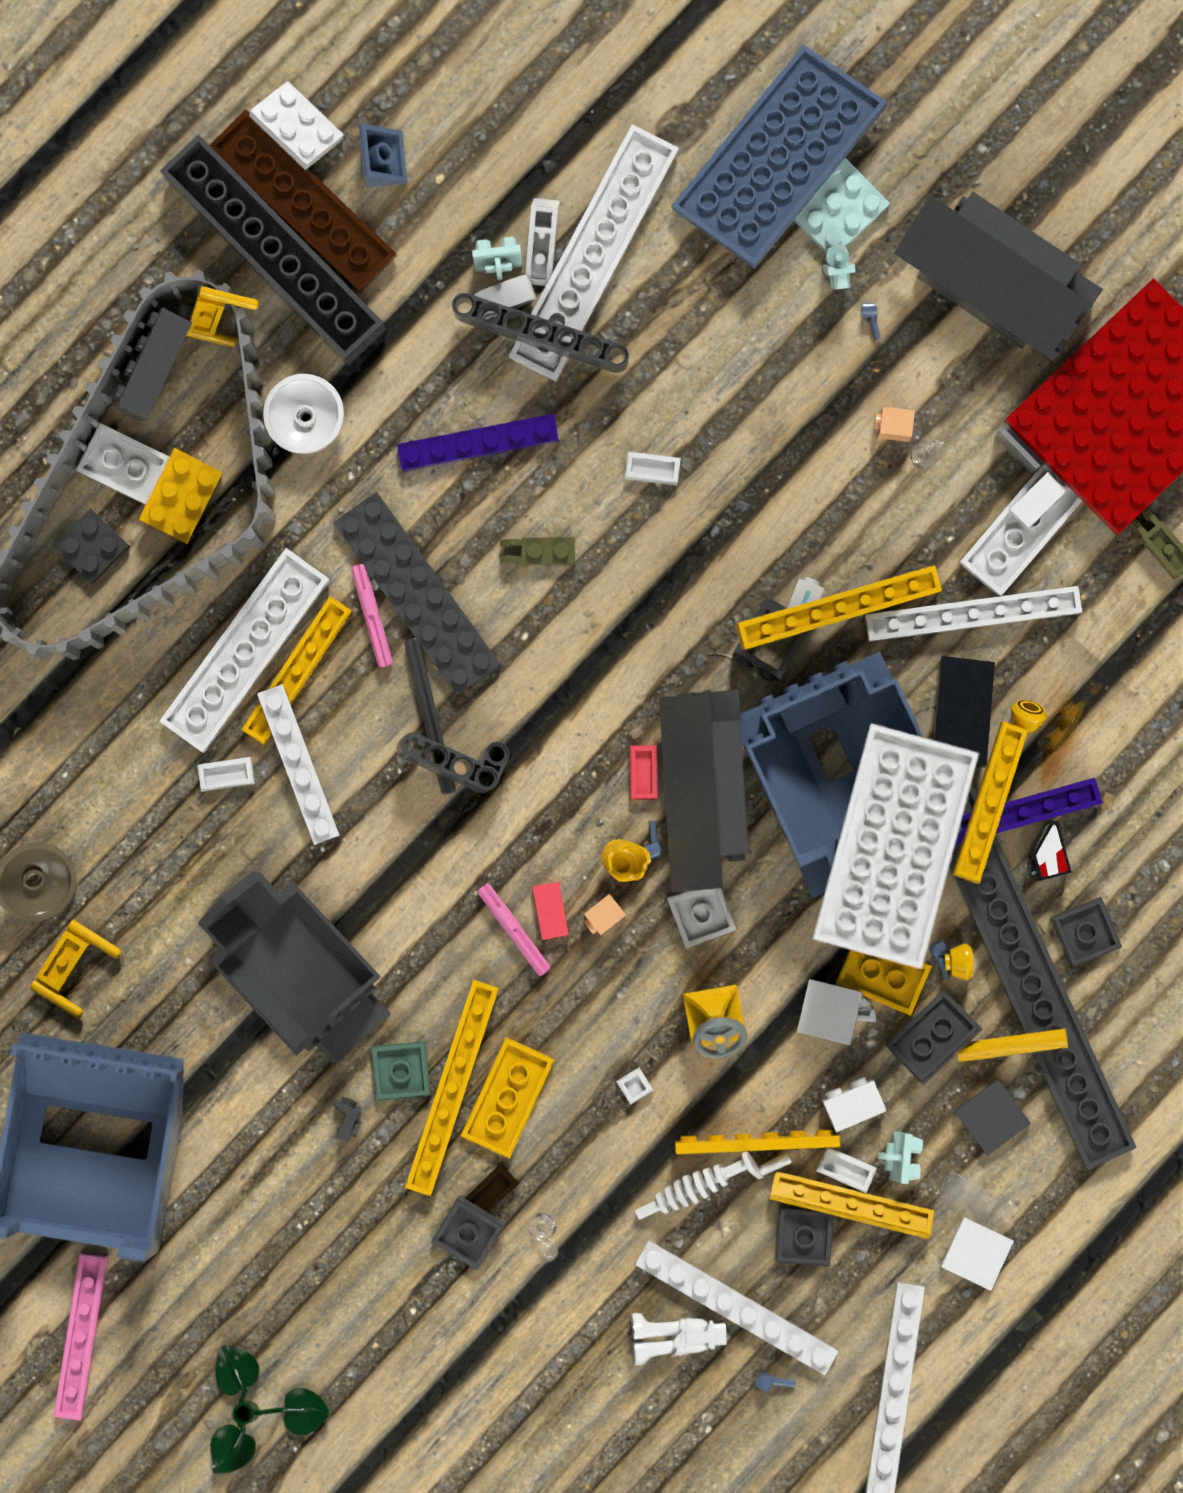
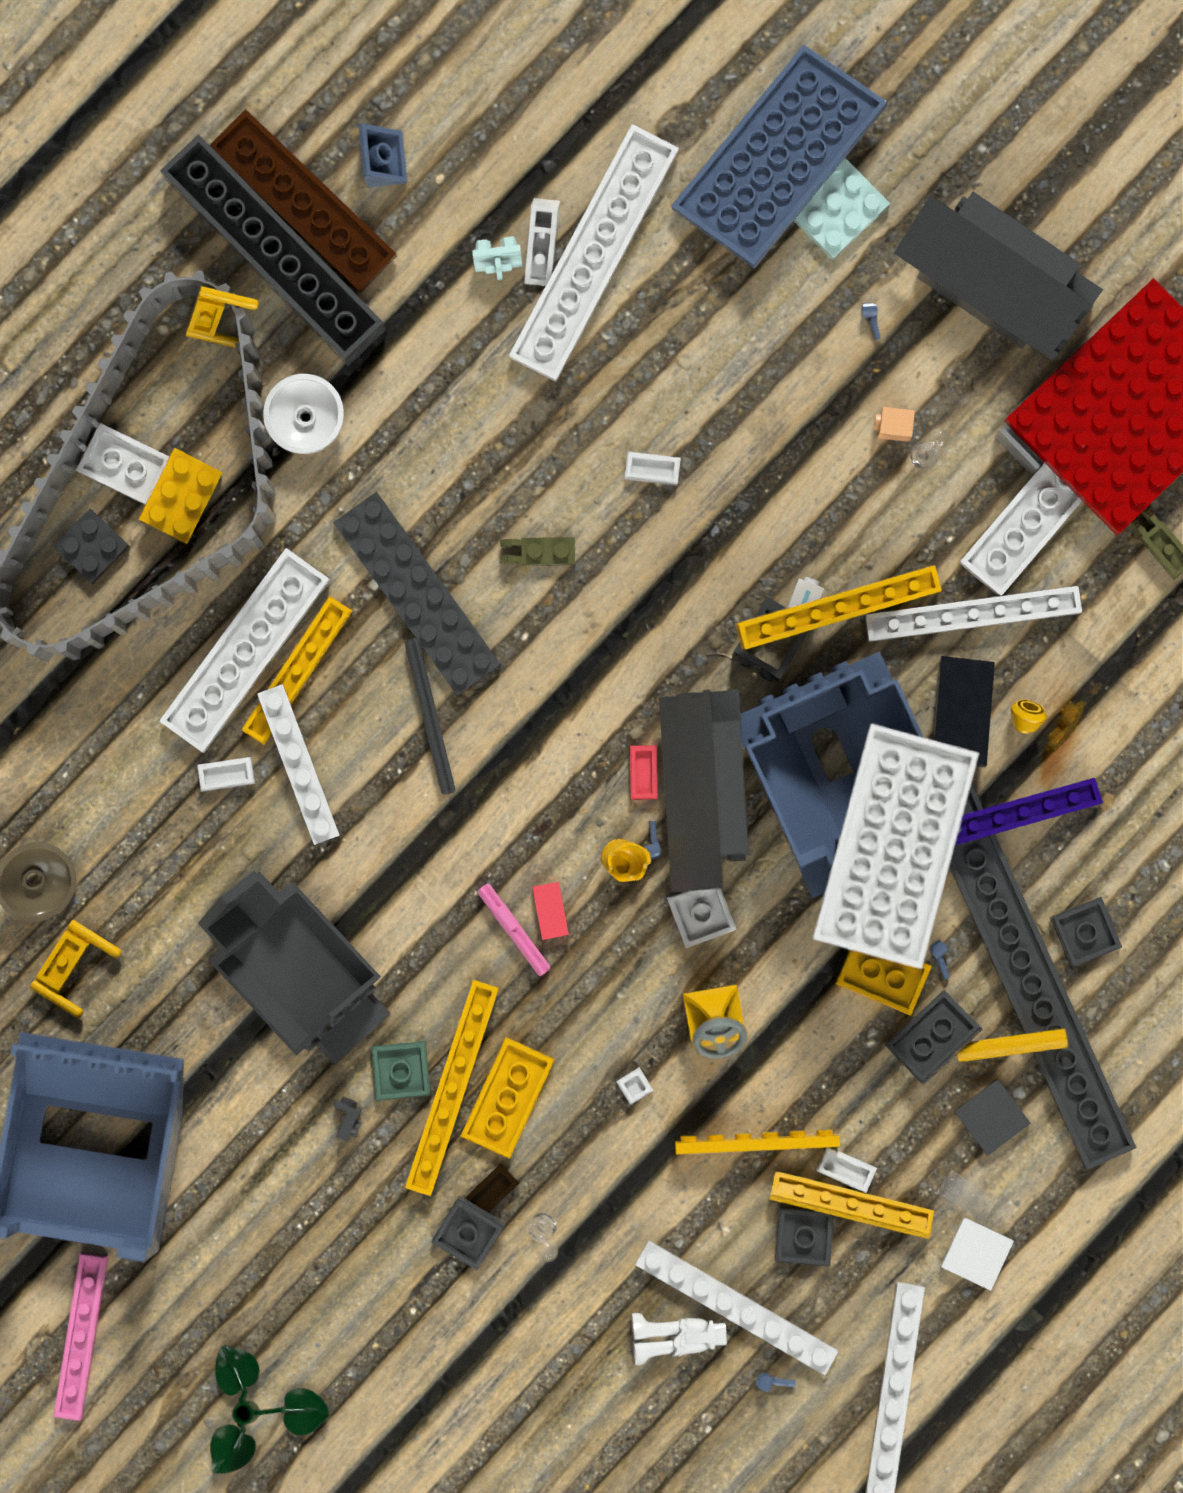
dark grey slope [113,308,192,421] -> none
white plate [249,81,344,170] -> none
bright pink axle [351,564,393,668] -> none
dark purple plate [397,414,559,472] -> none
dark grey beam [397,733,509,793] -> none
dark grey beam [452,293,629,373] -> none
white slope [474,274,537,319] -> none
light nougat brick [583,894,626,935] -> none
white piece [635,1151,792,1220] -> none
white tile [797,979,863,1045] -> none
white brick [821,1077,887,1132] -> none
light aqua hips [822,245,855,290] -> none
white tile [857,996,876,1022] -> none
light aqua hips [878,1131,923,1184] -> none
yellow cone [944,943,973,981] -> none
yellow tile [952,721,1028,884] -> none
white tile [1008,472,1067,529] -> none
slope [1027,820,1072,881] -> none

